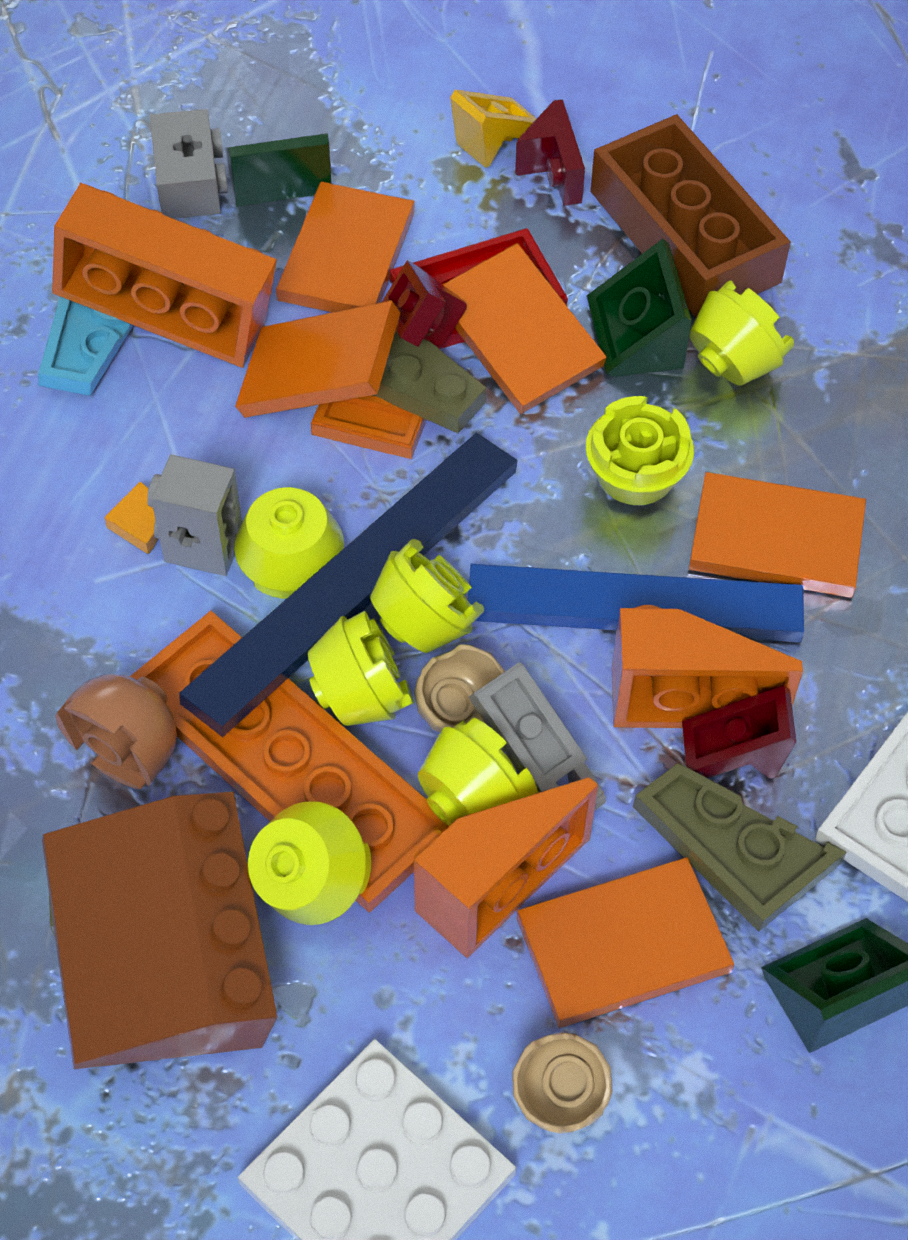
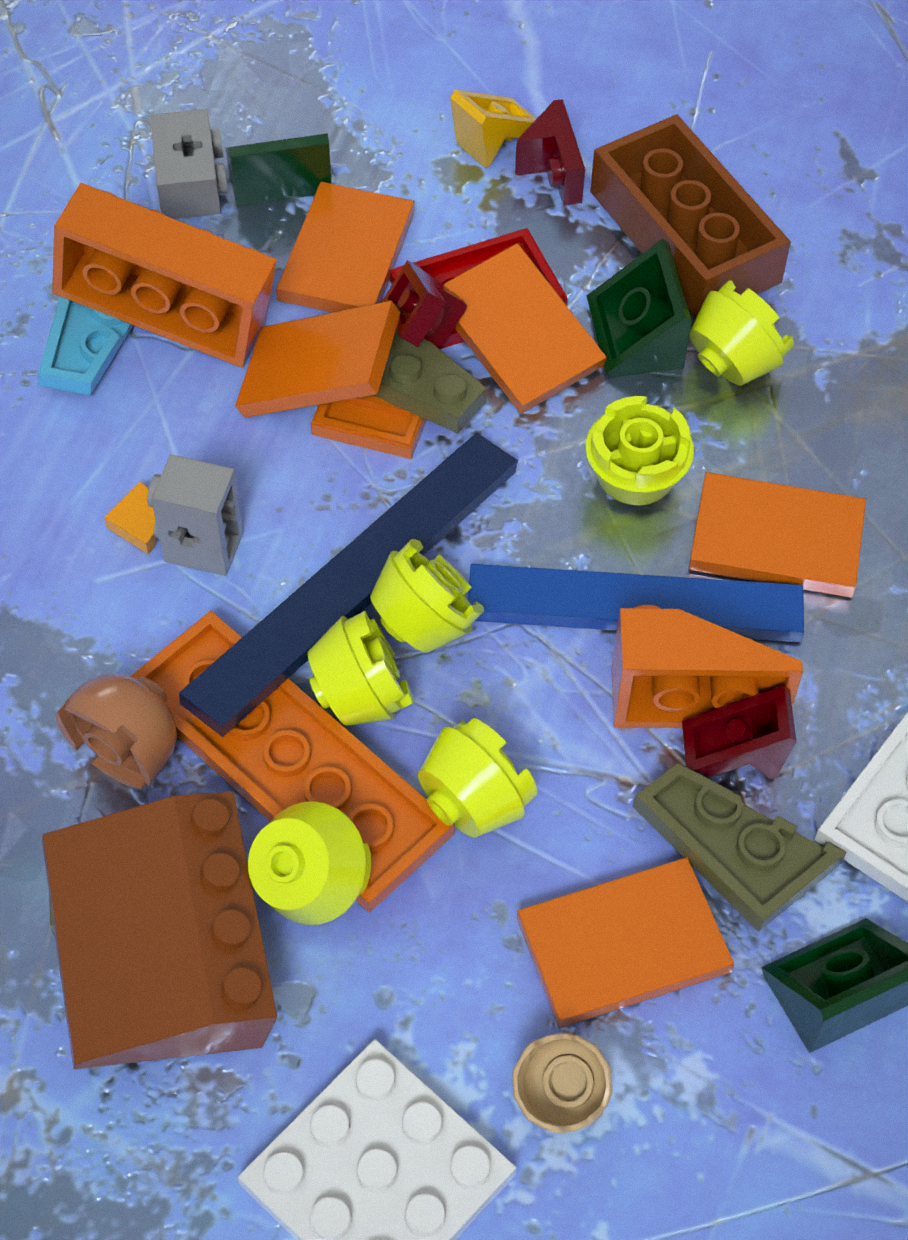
neon yellow cone [234,487,344,599] -> none
tan hair [414,644,505,733] -> none
orange slope [414,777,598,958] -> none
light grey hinge [468,662,606,810] -> none

